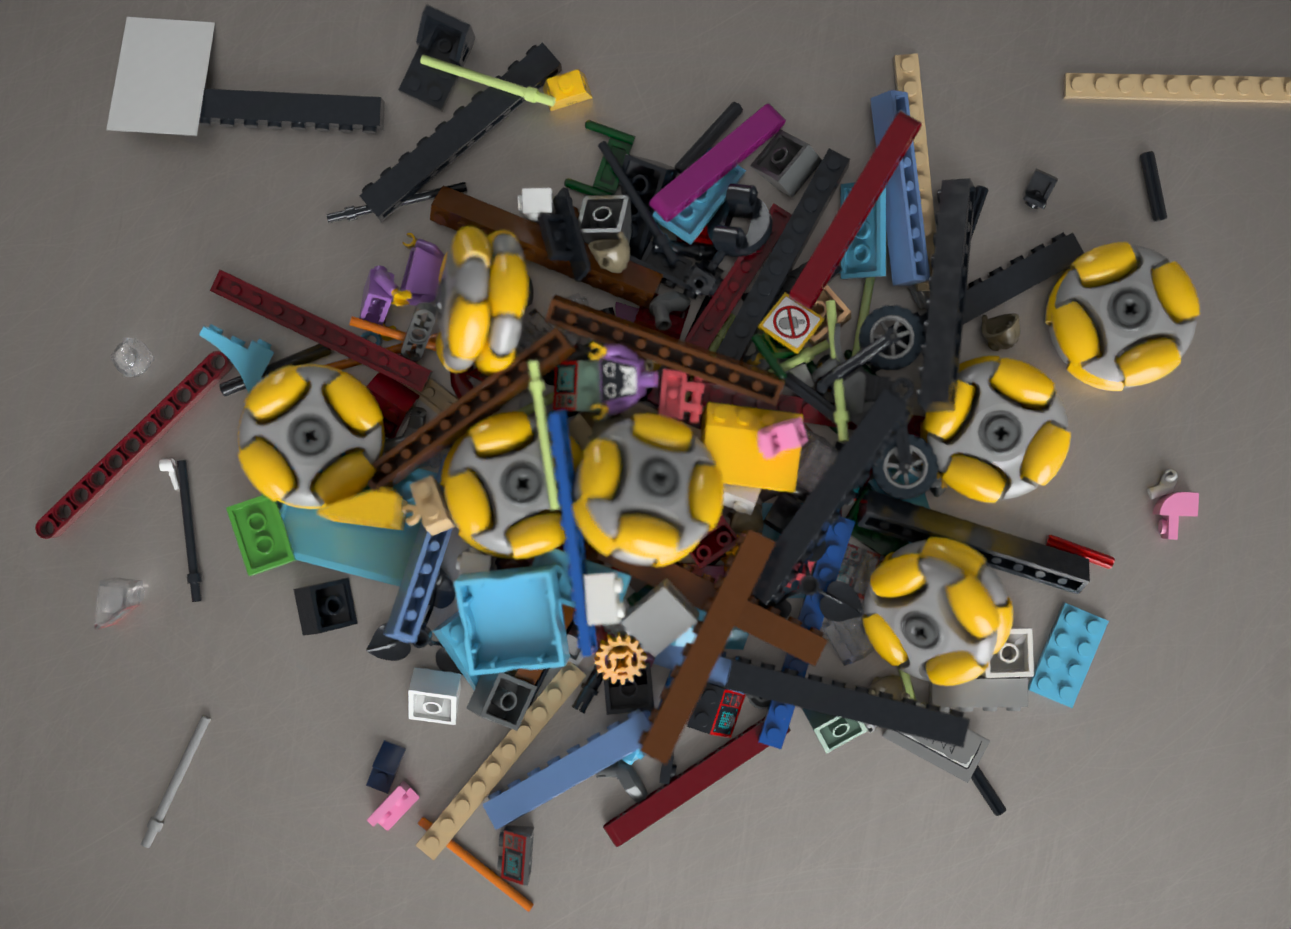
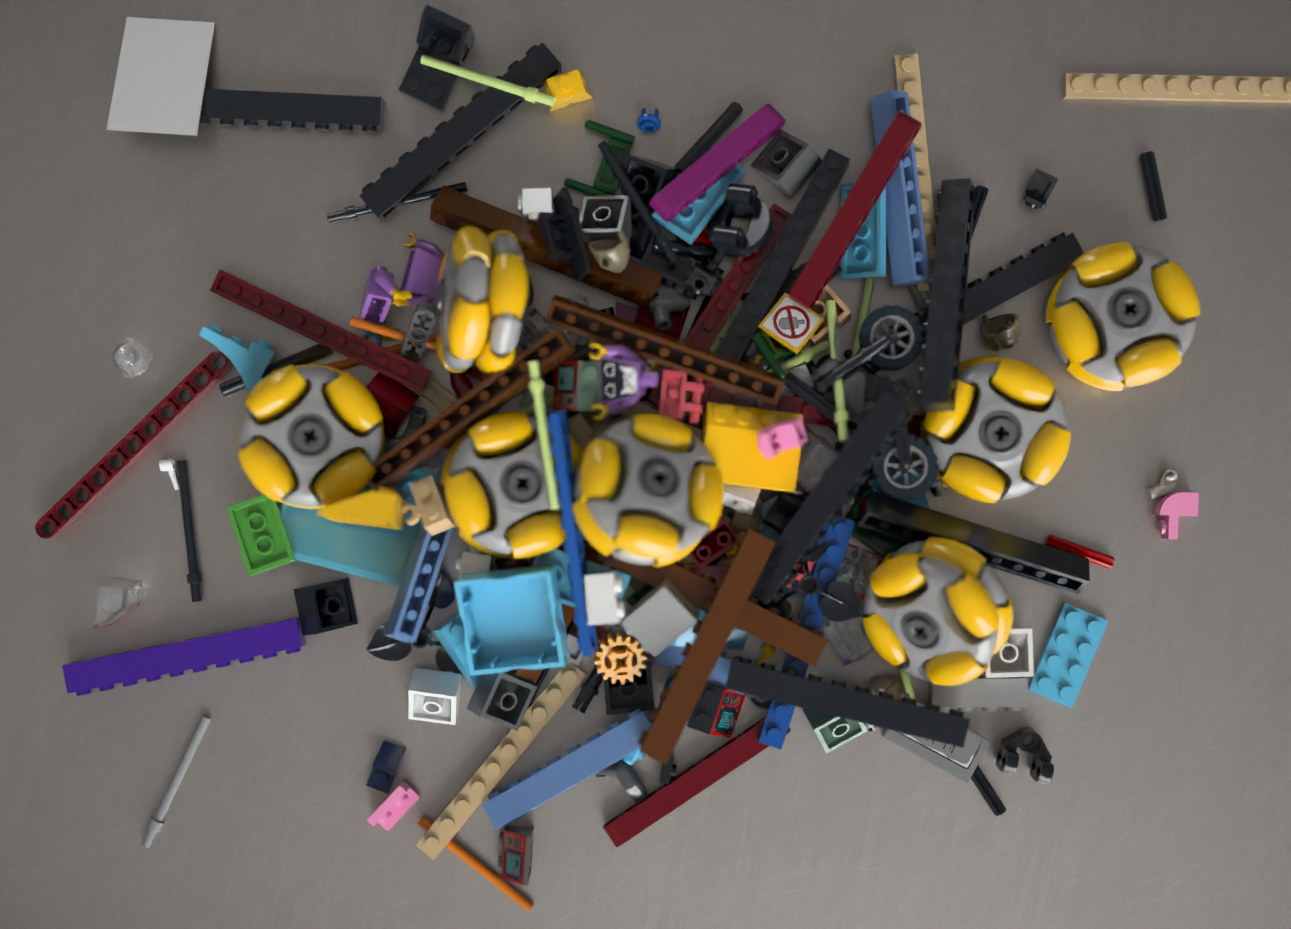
none -> dark purple brick [62,617,306,696]
none -> blue plate [637,108,661,133]
none -> yellow hand [755,643,776,666]
none -> black piece [996,727,1054,785]

